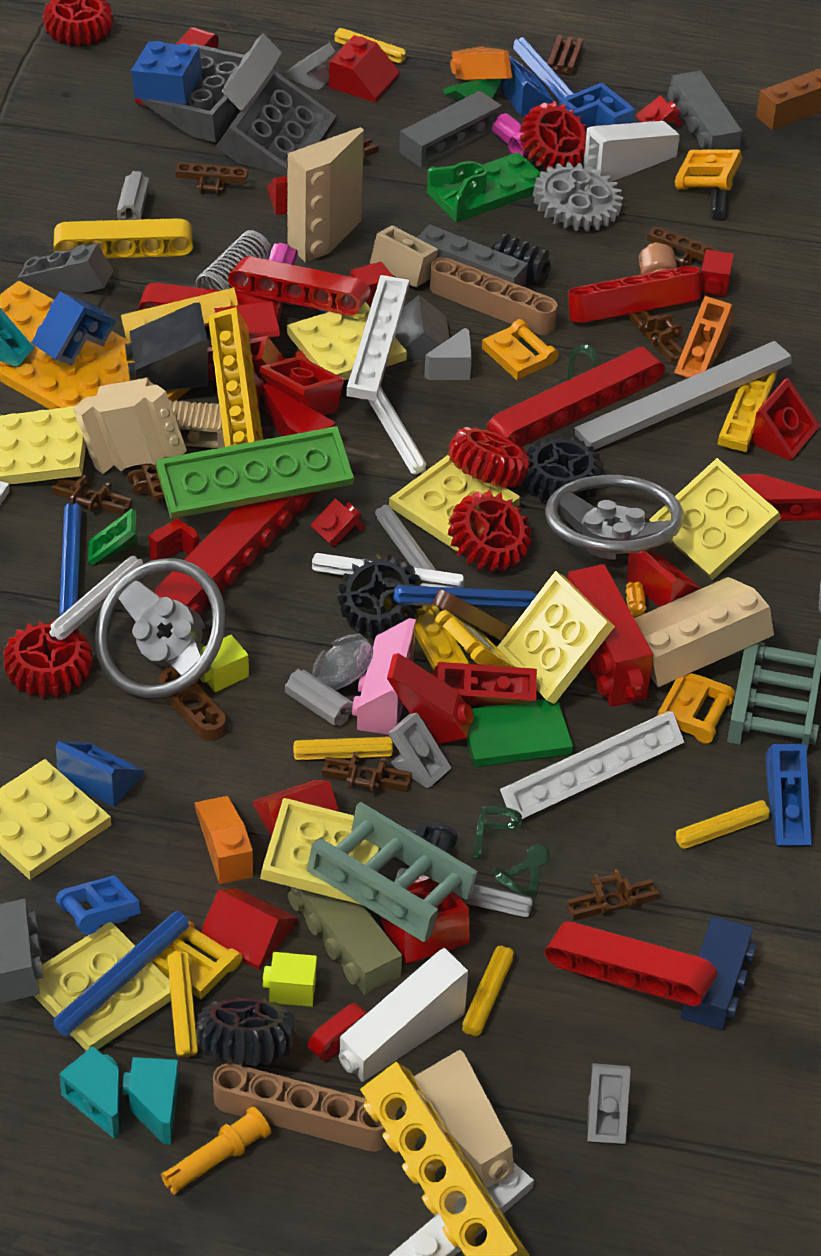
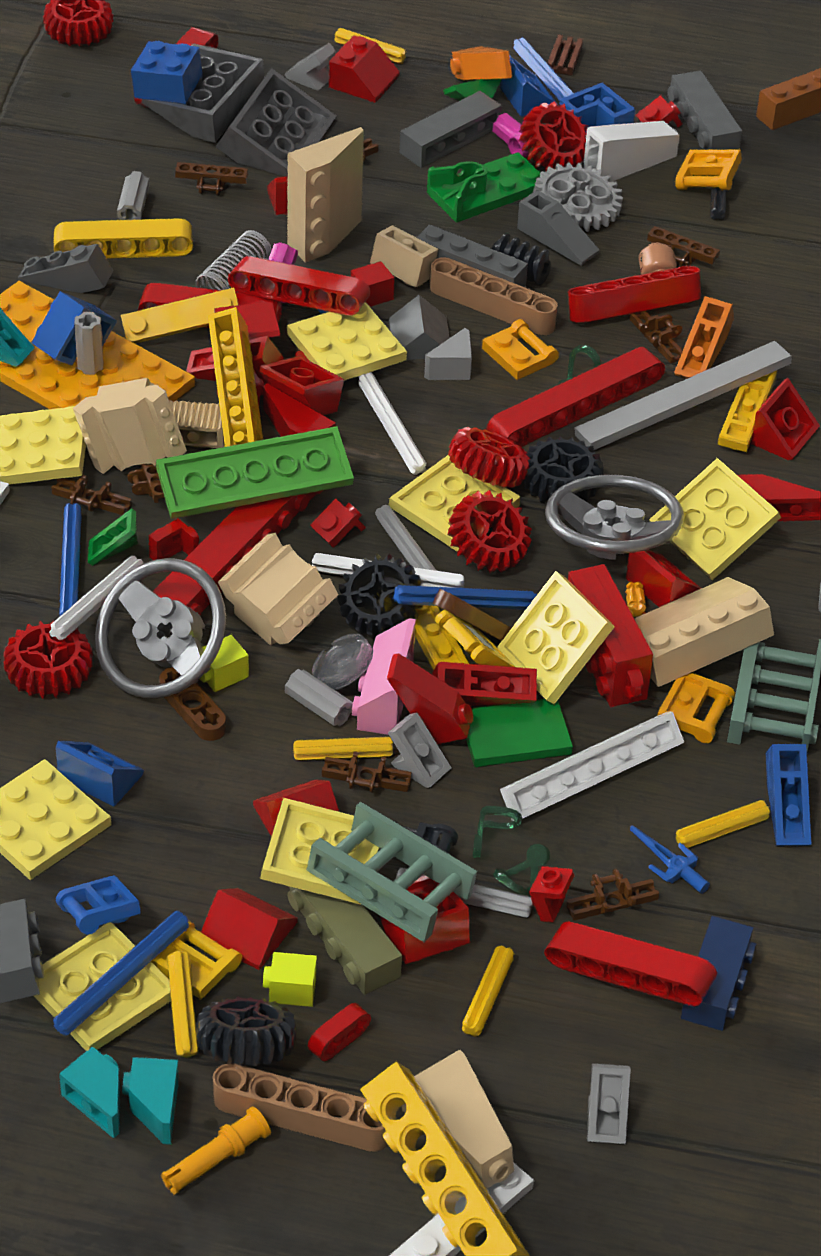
black slope [125,302,208,390] -> none
orange slope [194,796,253,885] -> none
light grey slope [222,33,282,111] -> none
white slope [339,948,468,1082] -> none
white plate [347,275,409,401] -> none
red brick [700,250,734,297] -> none
none -> light grey axle [74,312,104,375]
none -> tan slope [218,533,338,645]
none -> dark grey slope [517,190,599,266]
none -> red bracket [529,866,575,922]
none -> blue piece [630,826,710,894]

